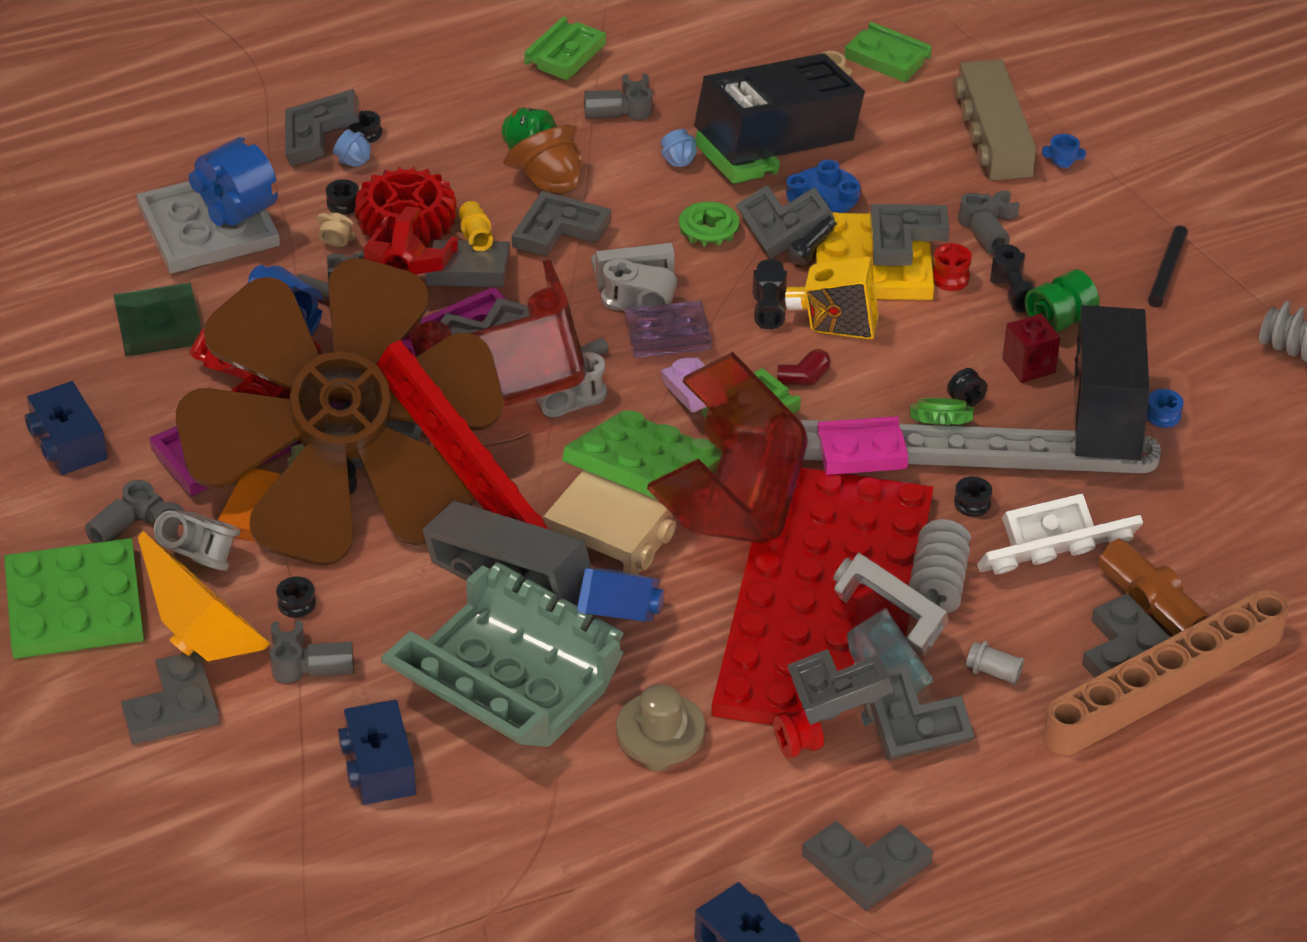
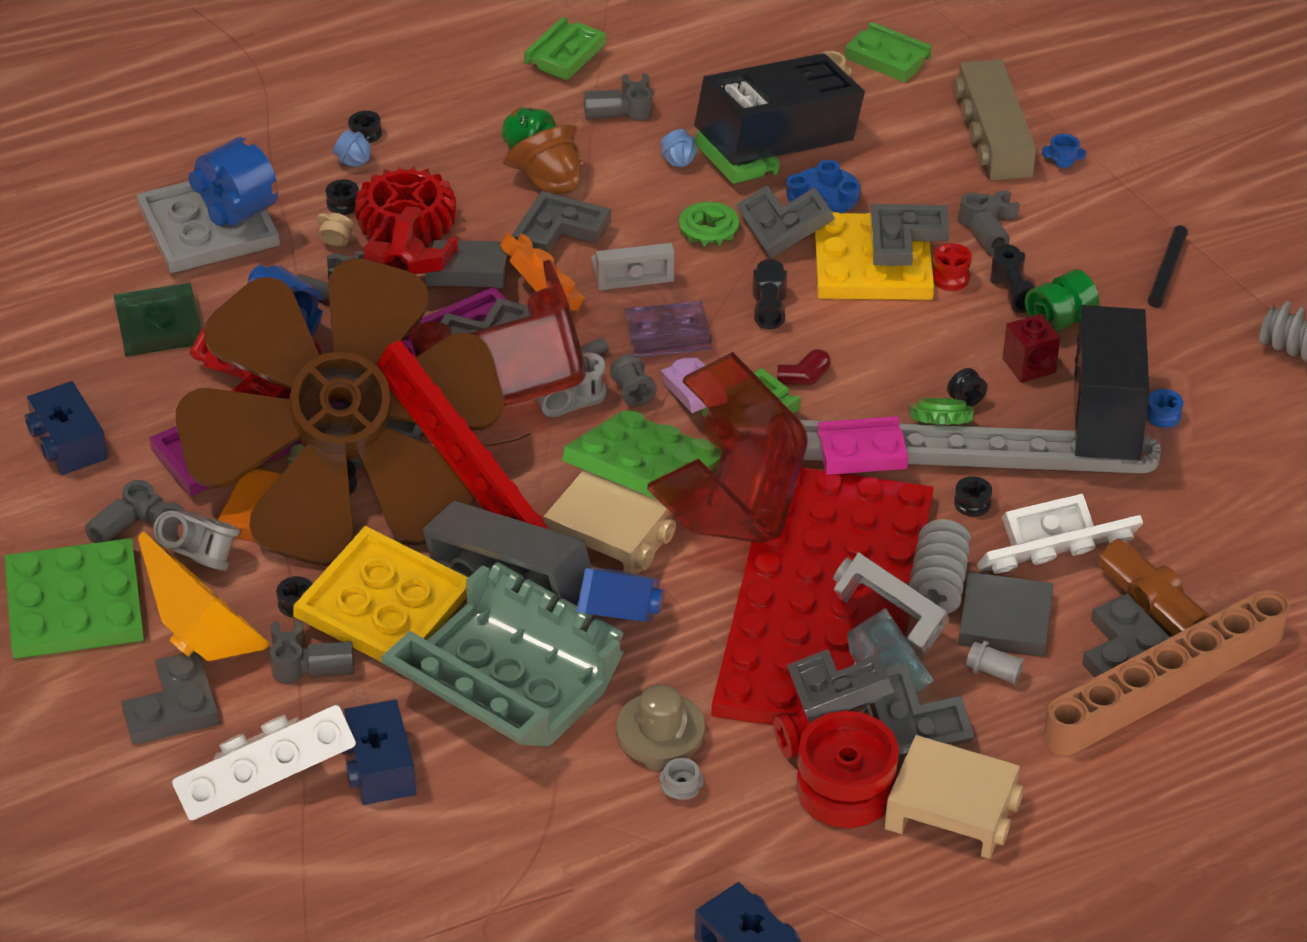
dark grey plate [285,89,359,166] -> none
yellow pin [459,201,493,251] -> none
light grey piece [601,259,678,318] -> none
torso [785,257,879,339] -> none
black piece [788,216,838,265] -> none
dark grey plate [802,821,933,911] -> none
none -> white bracket [172,705,356,820]
none -> yellow plate [293,526,468,662]
none -> orange plate [500,233,585,311]
none -> dark grey bush [610,354,657,407]
none -> light grey plate [659,758,704,800]
none -> red wheel [796,710,899,828]
none -> tan panel [885,735,1024,859]
none -> dark grey tile [958,572,1053,657]

